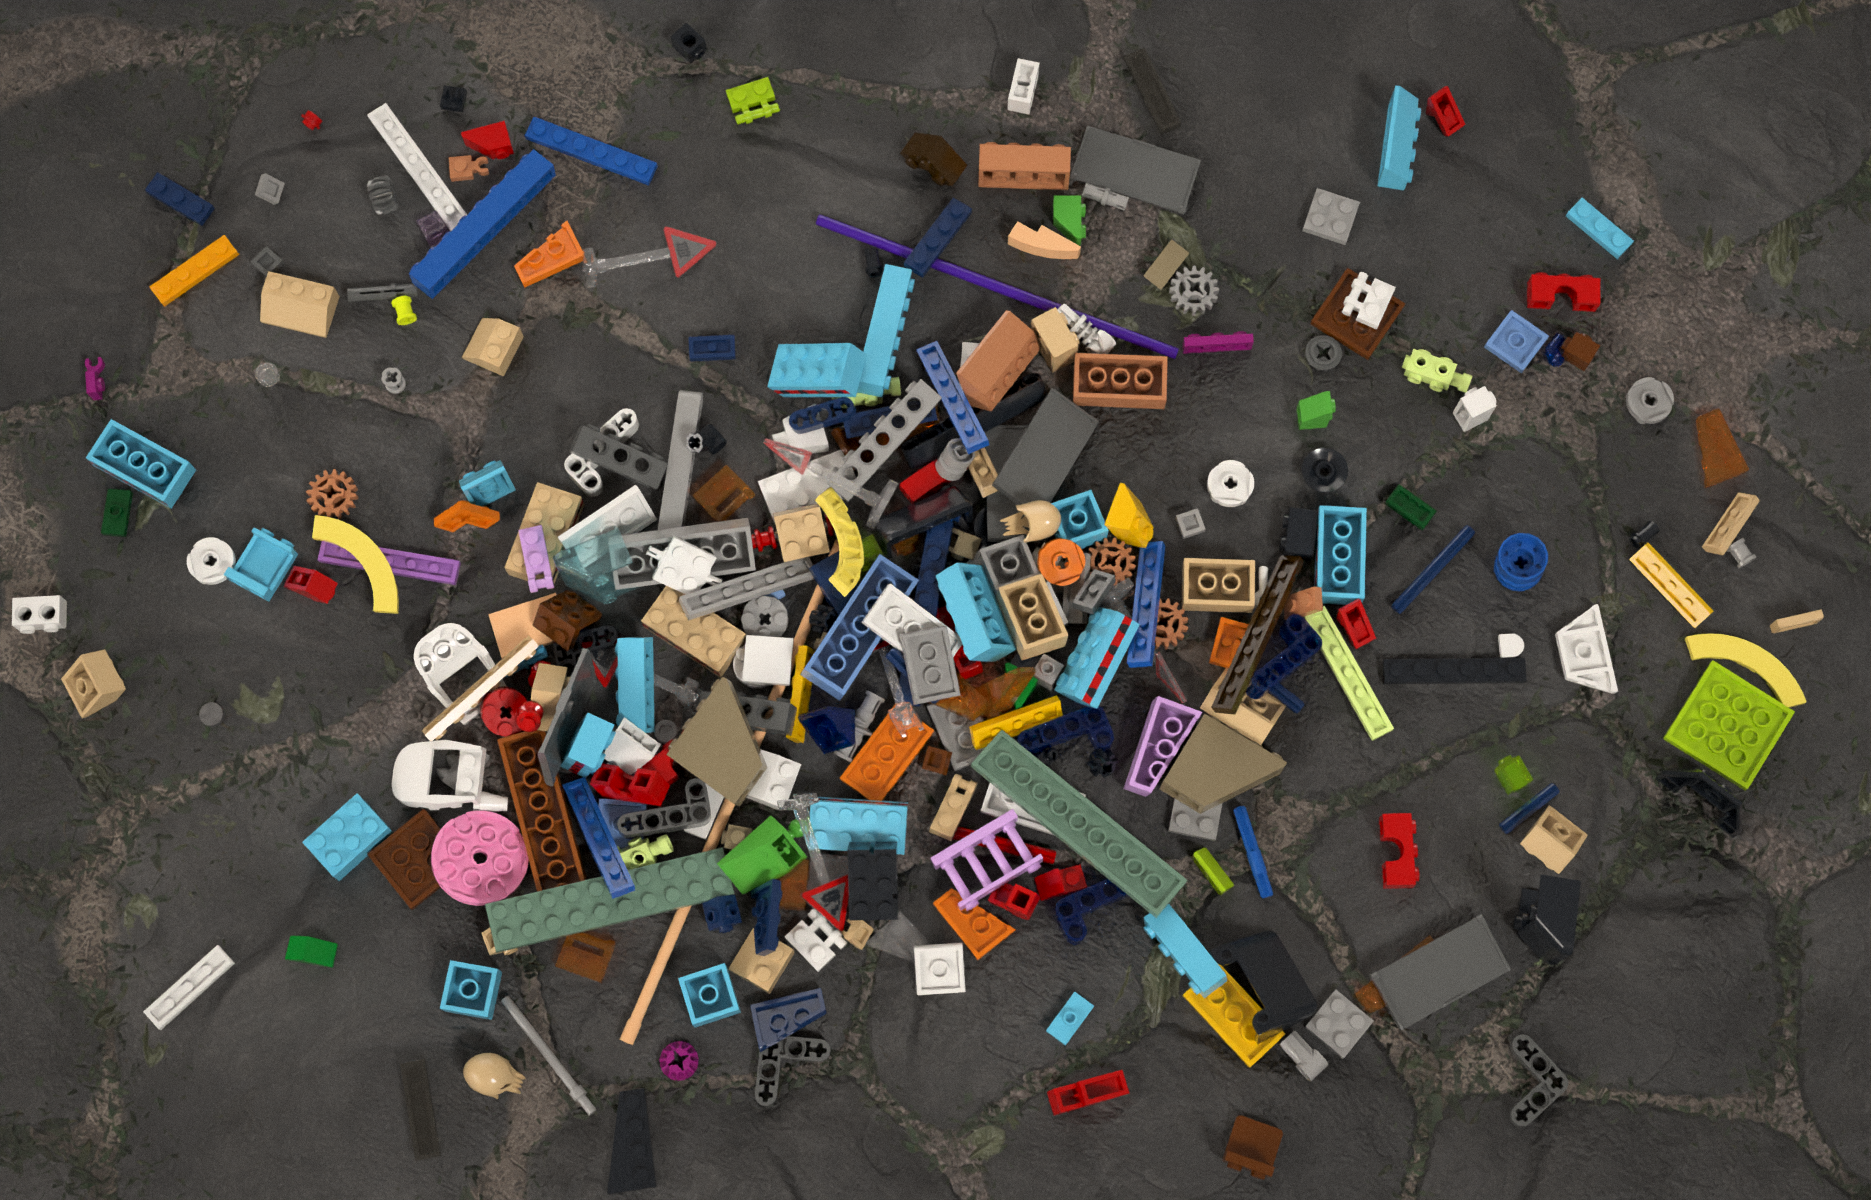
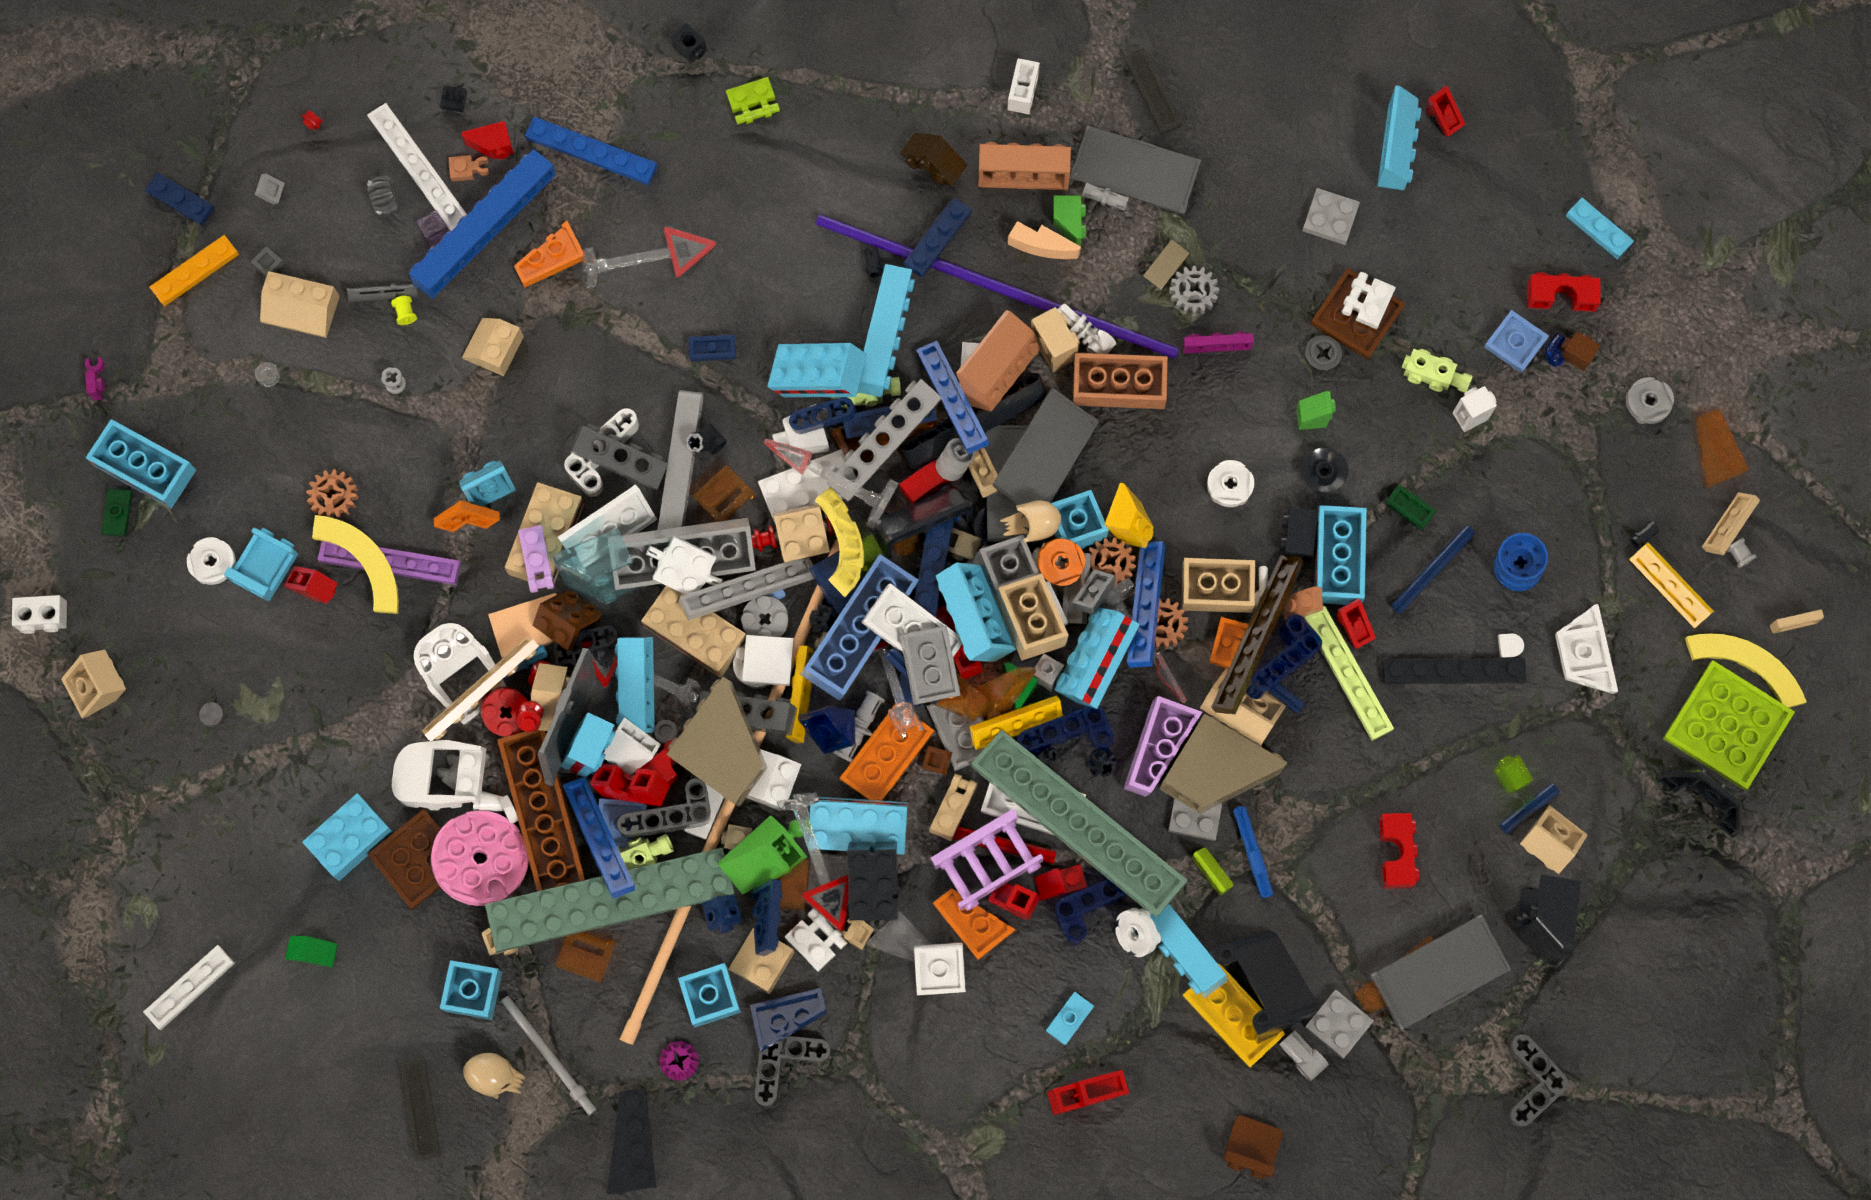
light grey plate [1175,508,1206,539] -> none
none -> white tile [499,795,519,824]
none -> white plate [1116,908,1161,957]

